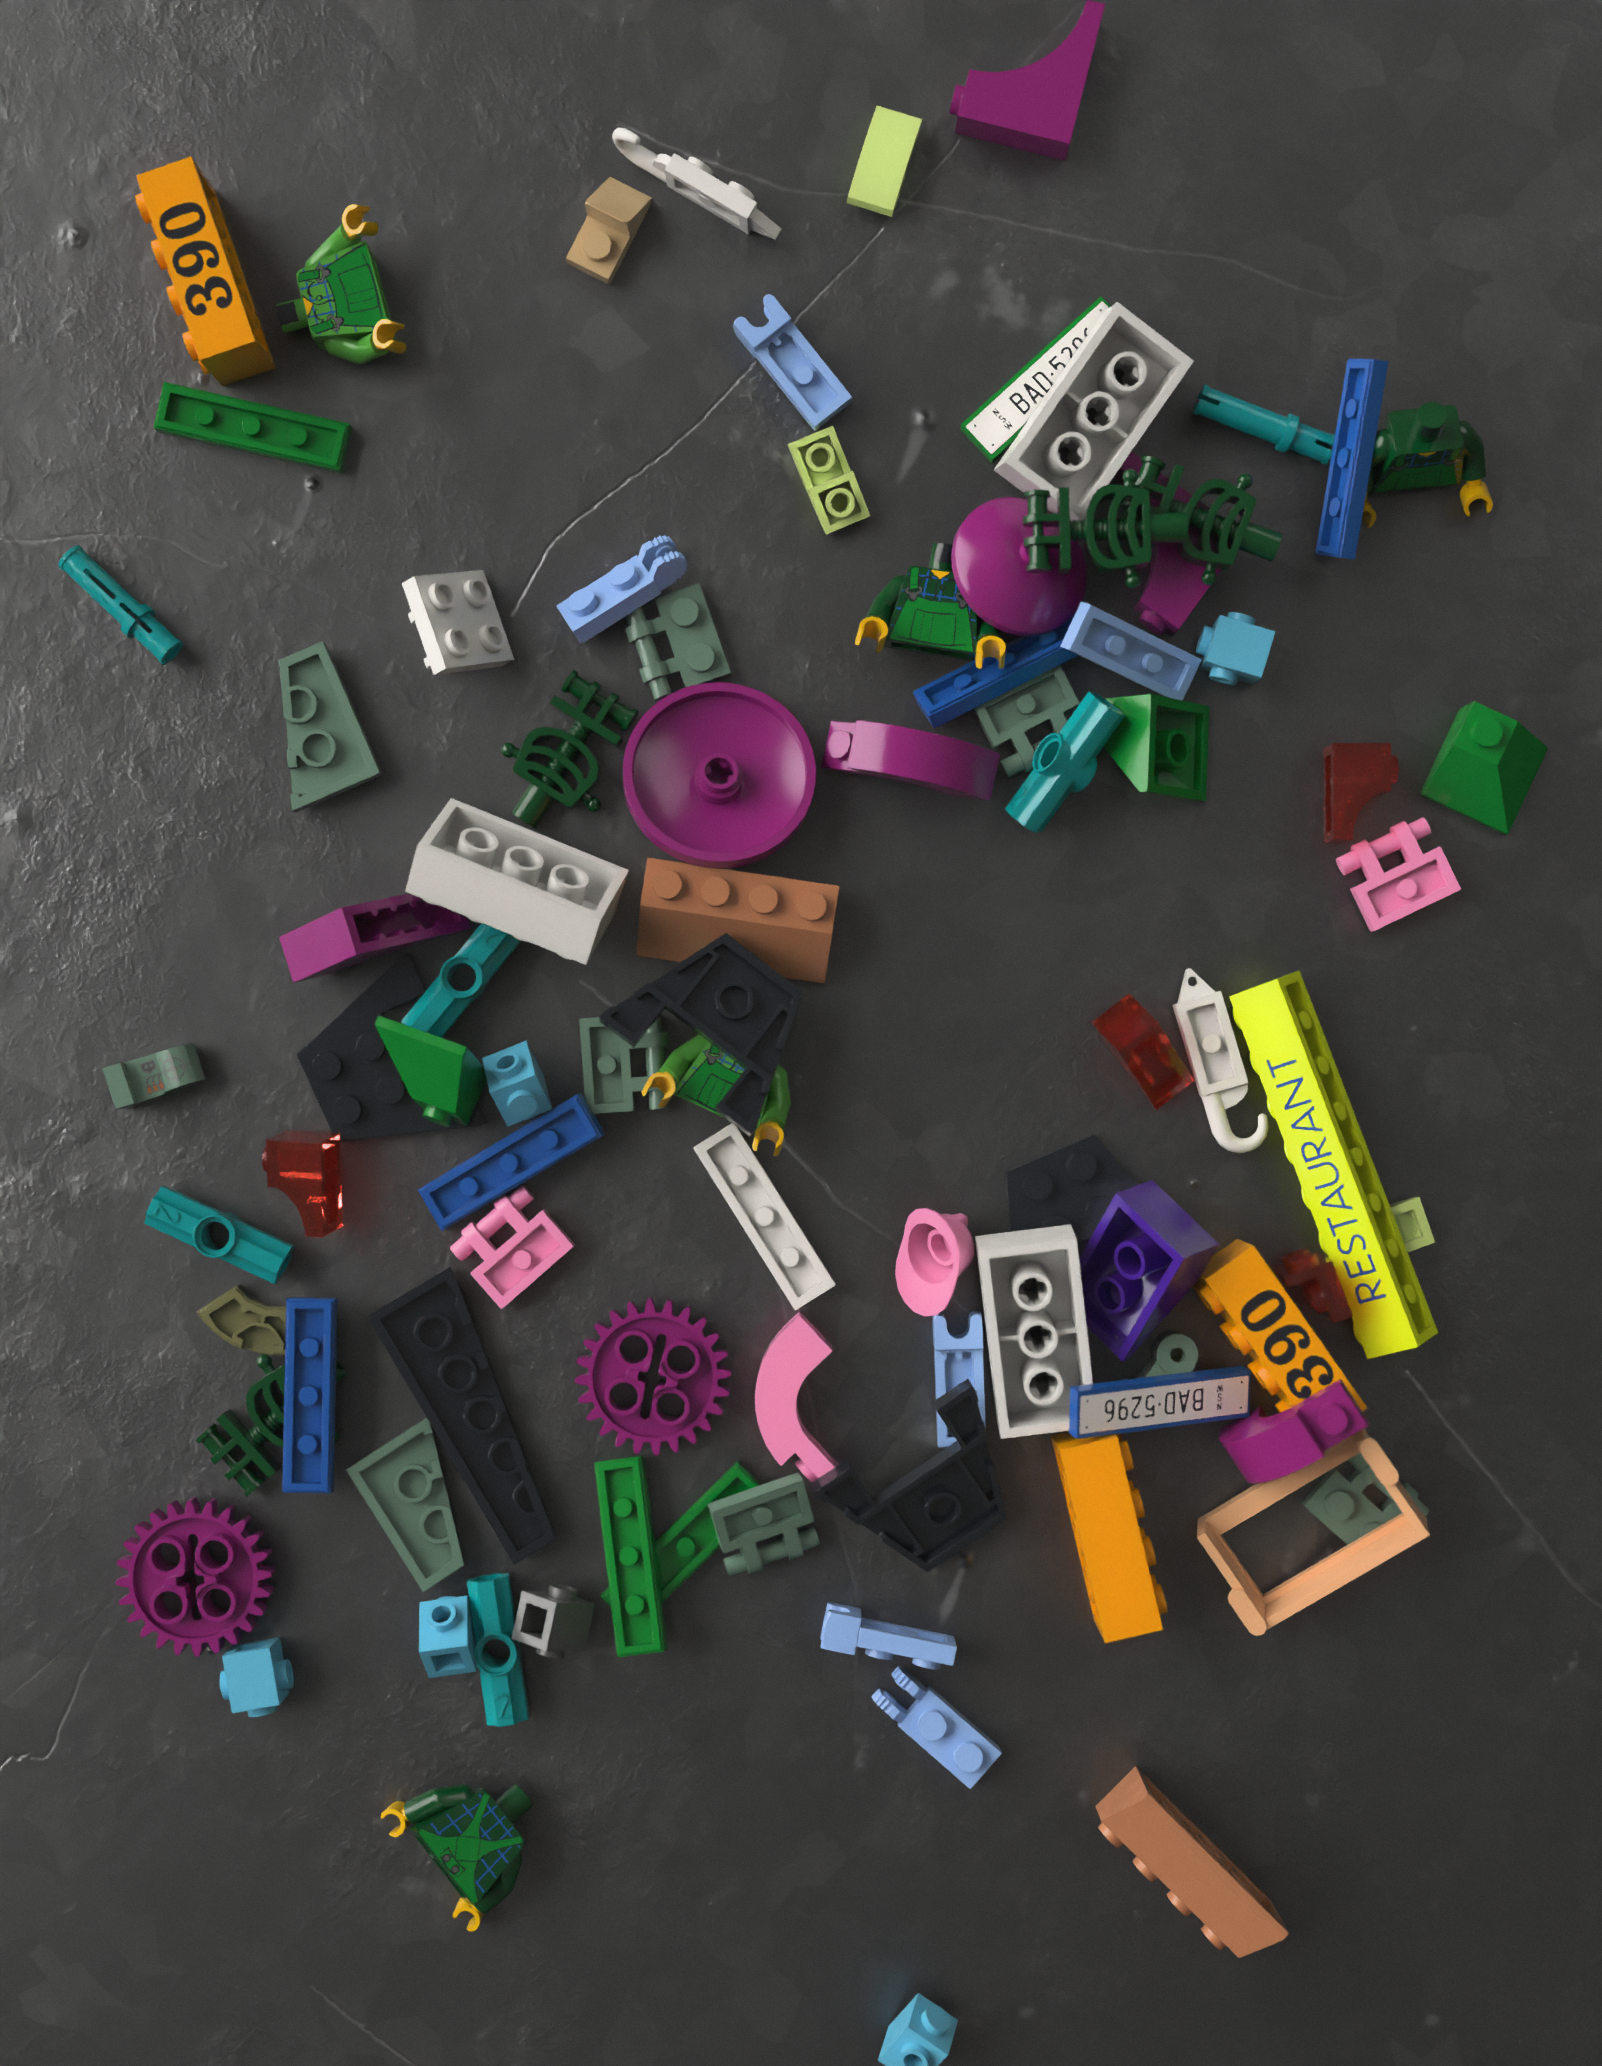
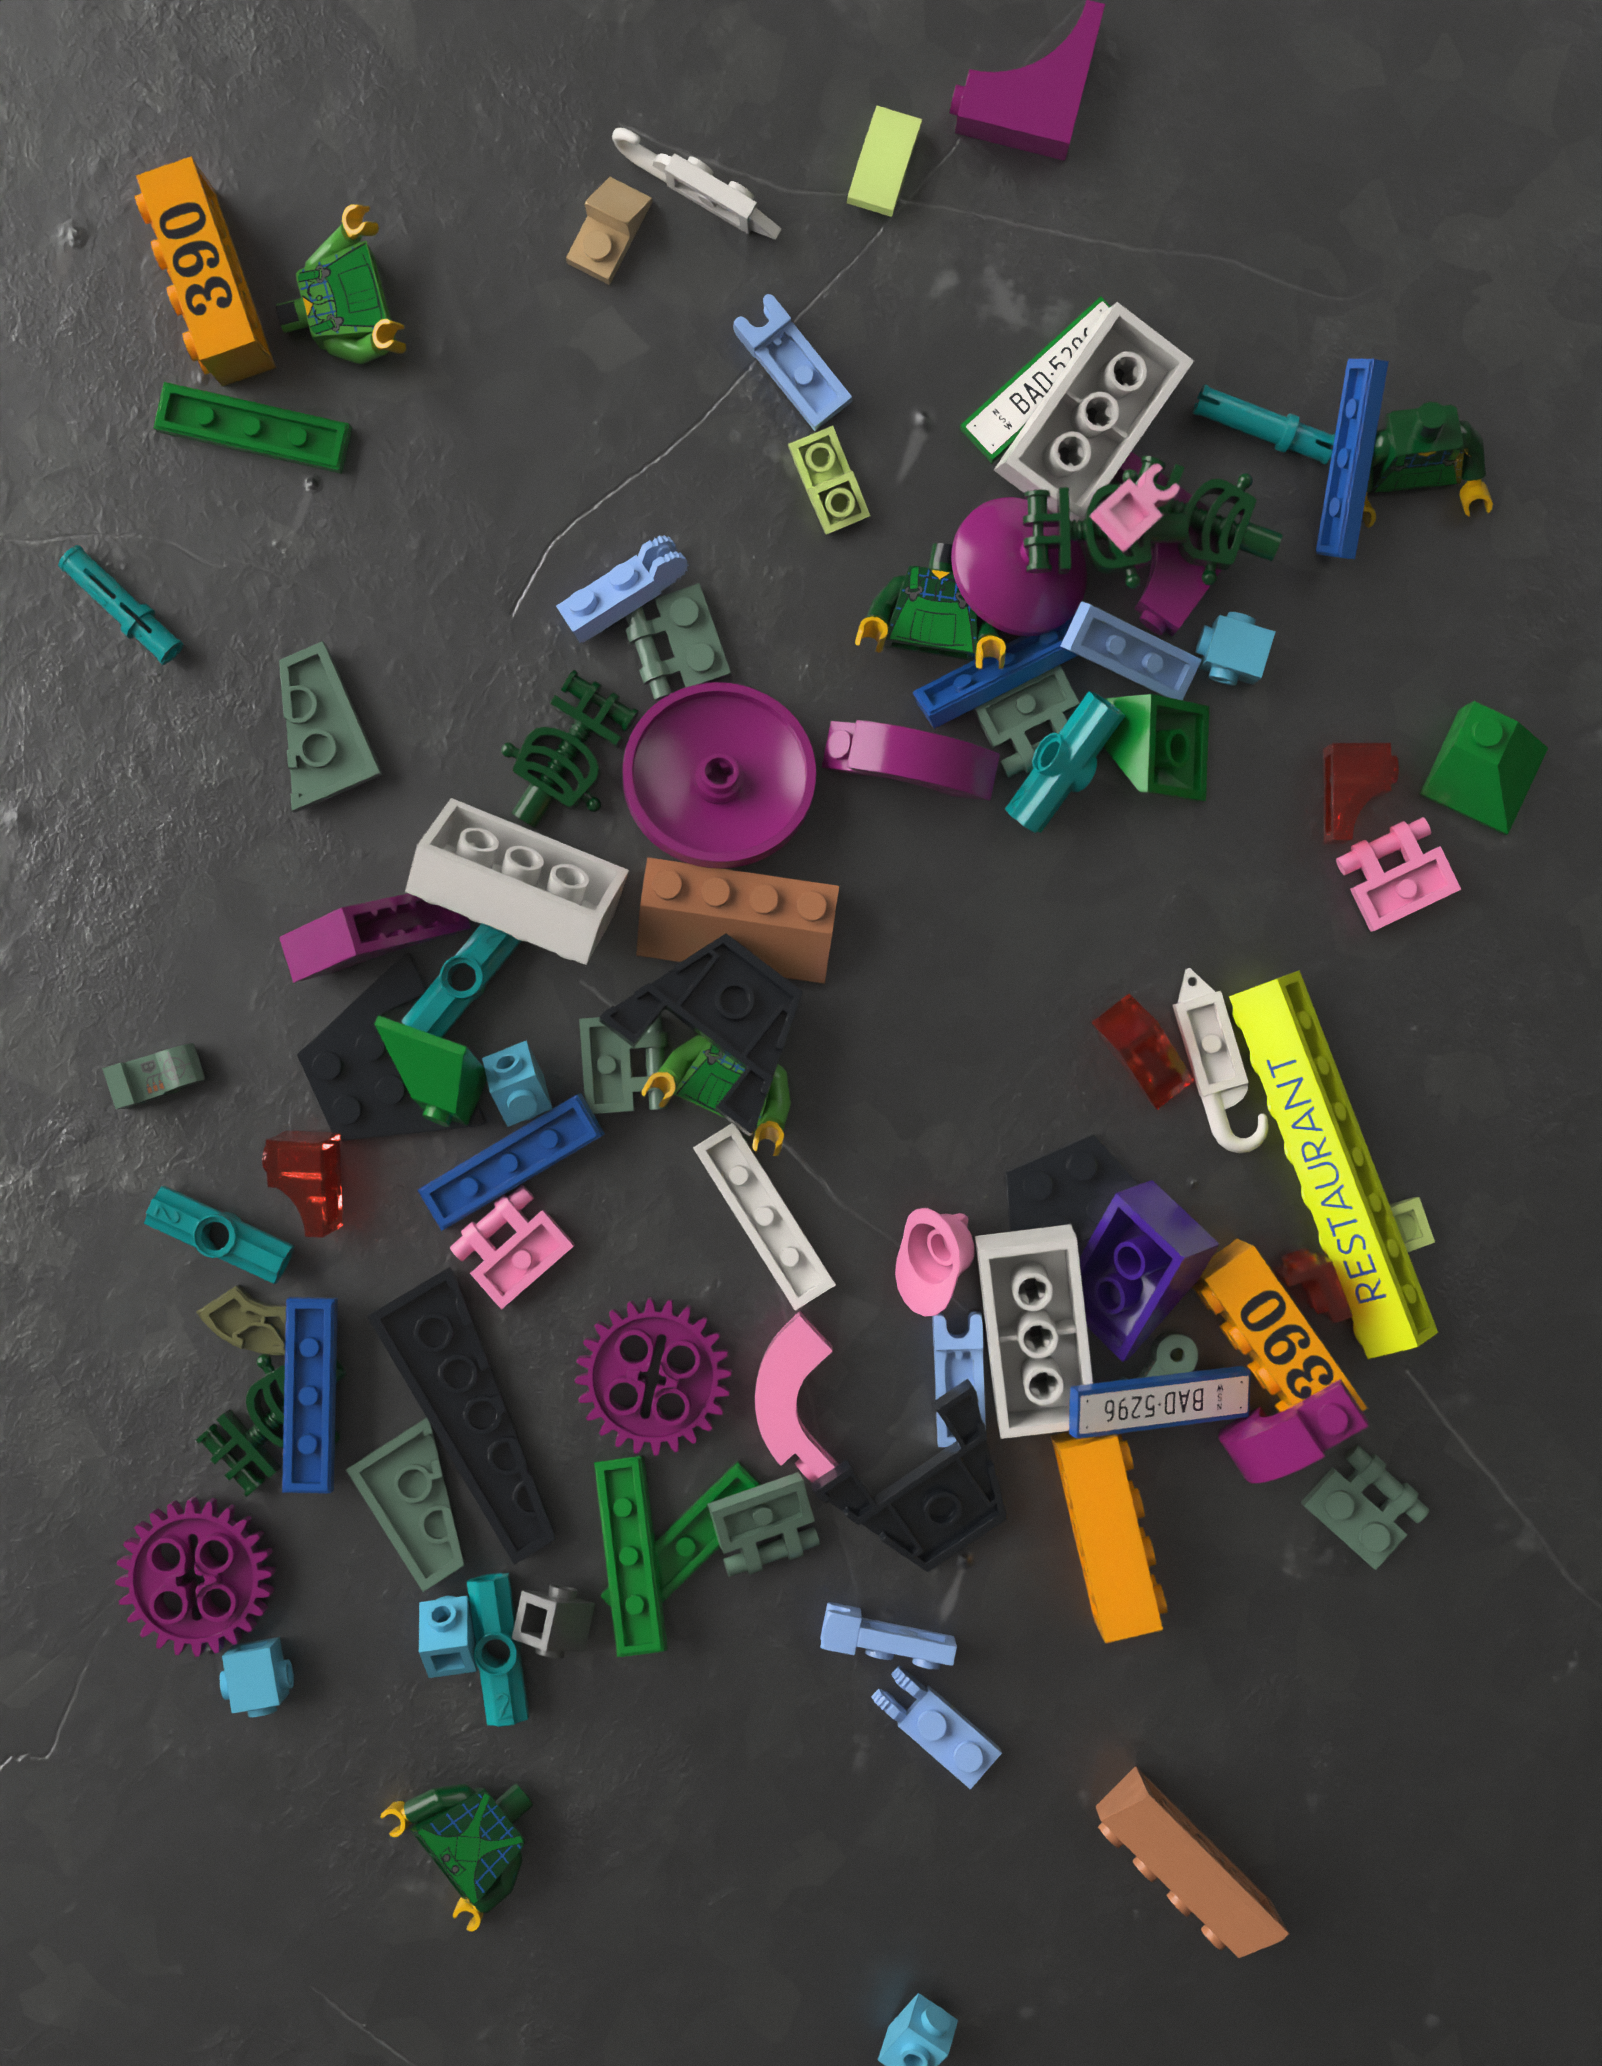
white plate [402,570,514,675] -> none
light nougat piece [1197,1428,1430,1636] -> none
none -> bright pink plate [1090,464,1180,552]

